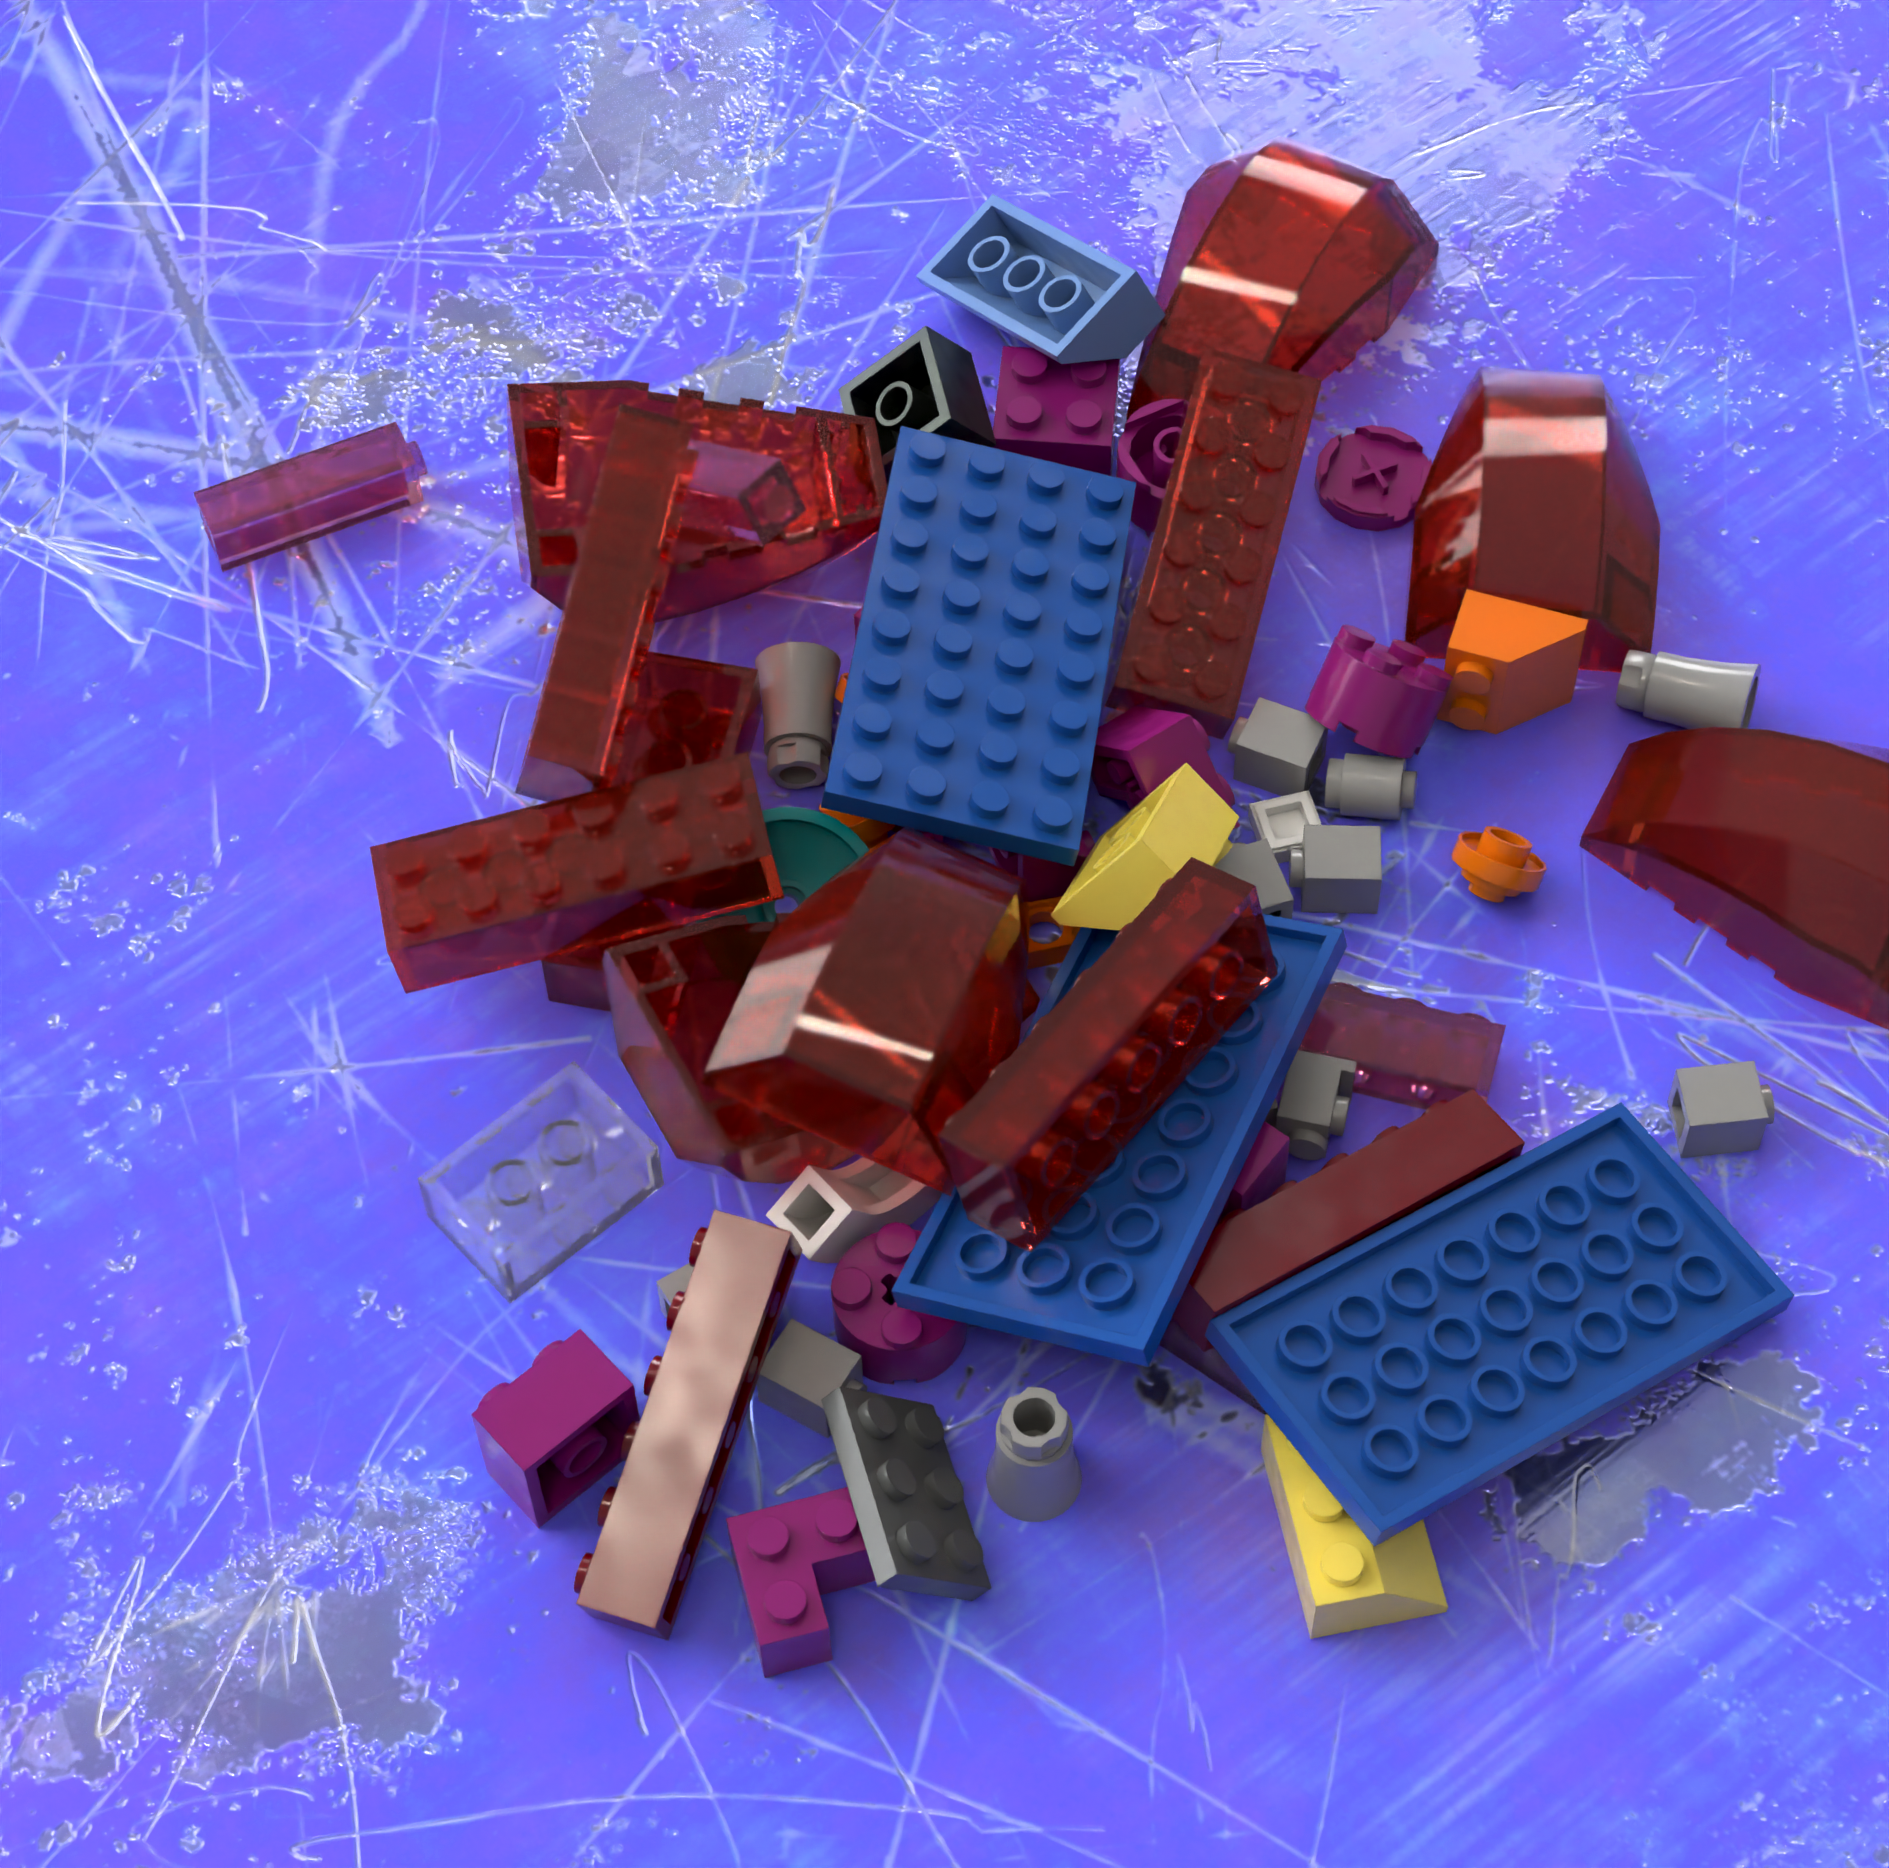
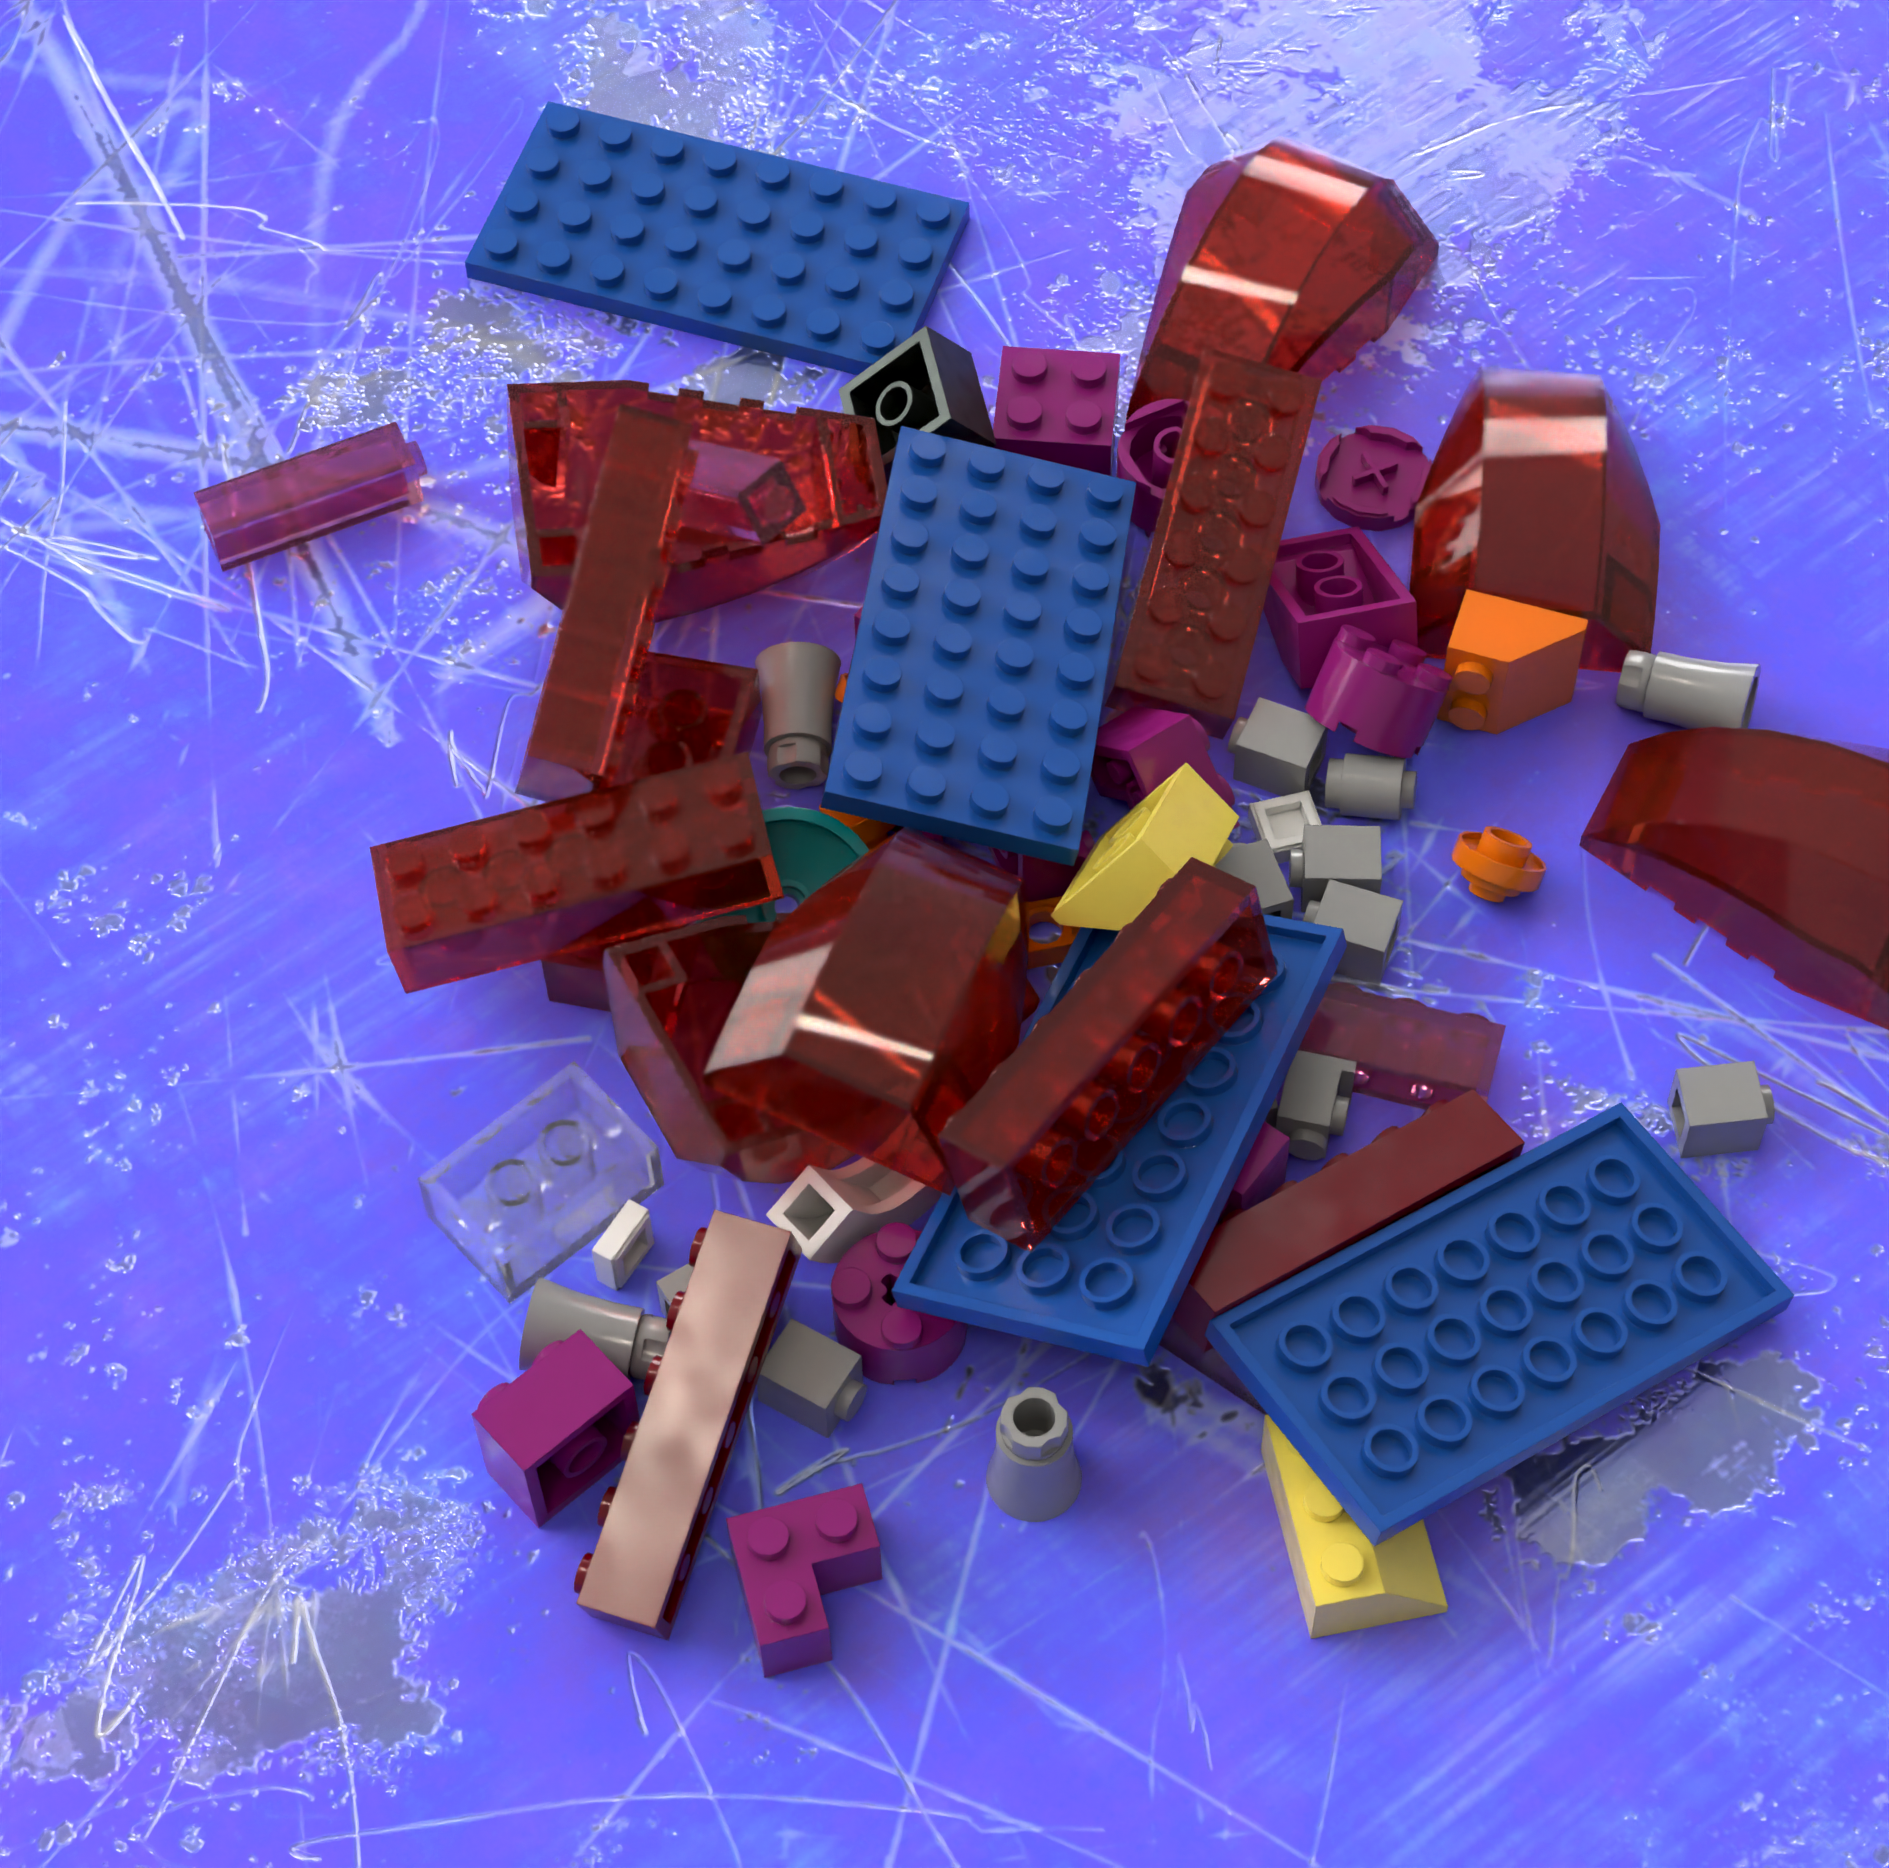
dark grey plate [821,1386,991,1601] -> none
medium blue slope [916,194,1166,364] -> none
none -> blue plate [465,101,970,375]
none -> light grey plant [519,1277,671,1381]
none -> tile [592,1199,654,1291]
none -> magenta slope [1244,526,1418,689]
none -> light grey brick [1303,879,1403,986]

